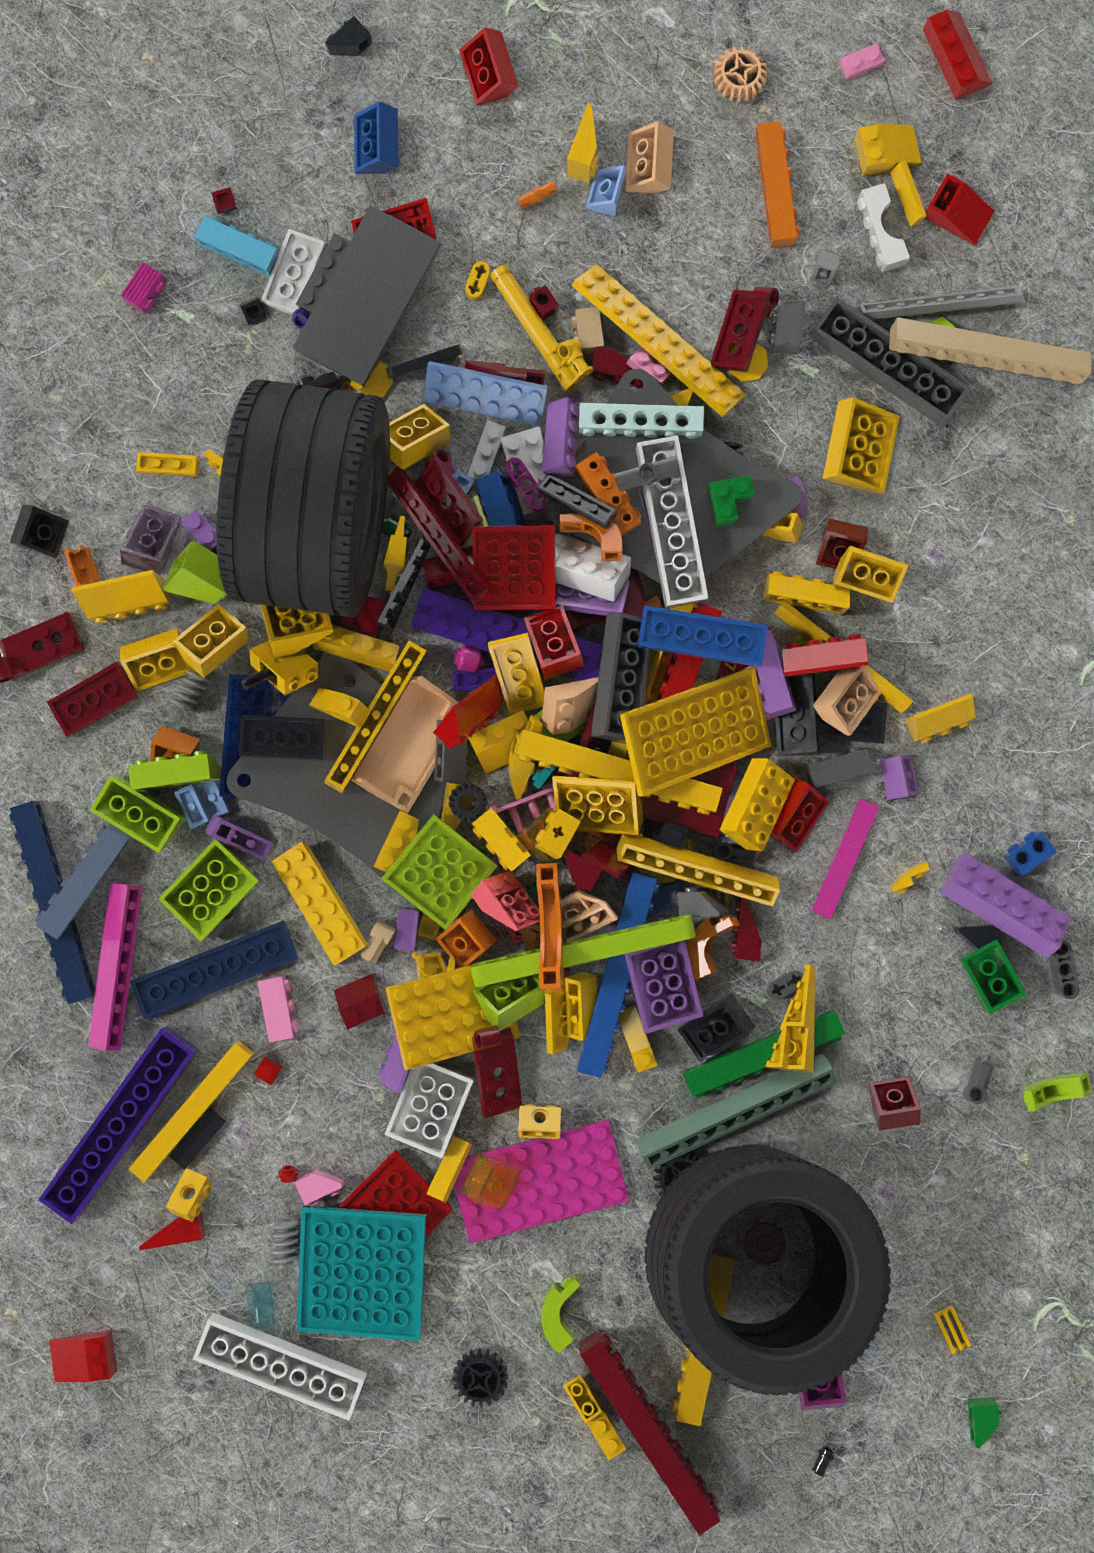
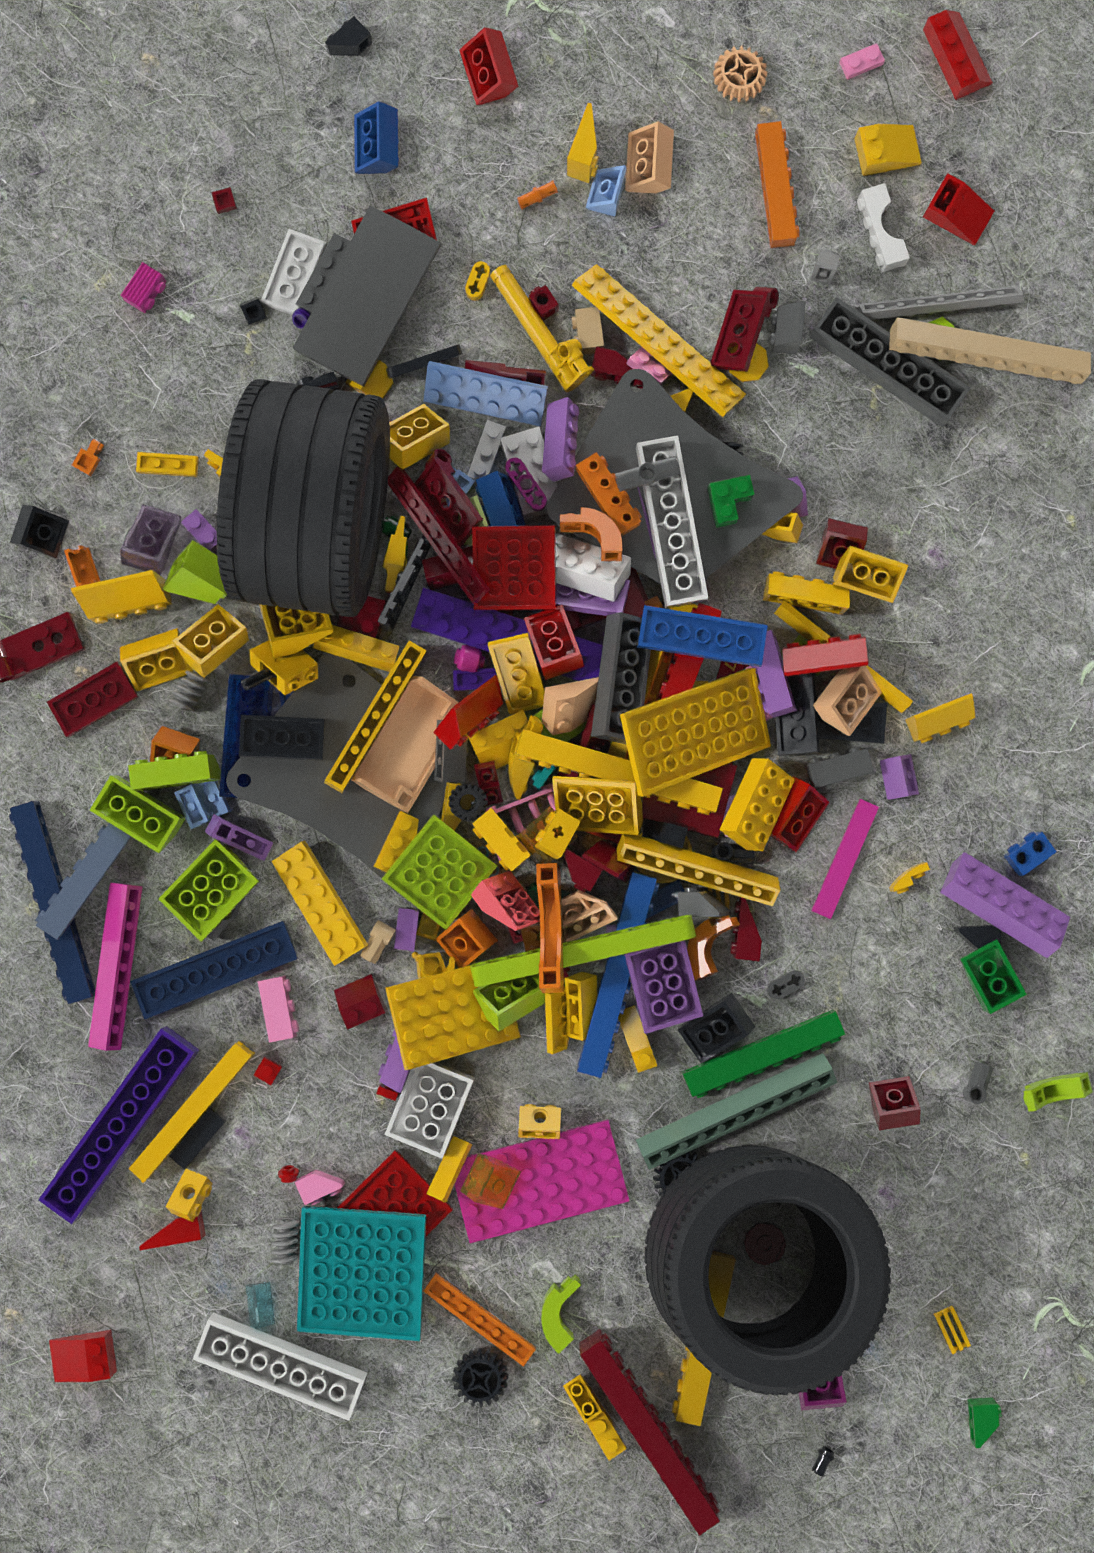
medium azure brick [194,216,279,277] -> none
yellow slope [309,688,369,728] -> none
dark red hinge [472,1025,523,1118] -> none
black tile [537,474,617,529] -> none
light aqua brick [579,403,704,439] -> none
yellow wedge [766,964,815,1073] -> none
yellow slope [822,397,900,494] -> none
yellow tile [890,161,927,227] -> none
dark grey beam [1049,940,1079,999] -> none
none -> orange plate [72,439,104,476]
none -> red plate [376,1083,399,1101]
none -> orange plate [423,1273,536,1367]
none -> dark red slope [474,760,503,806]

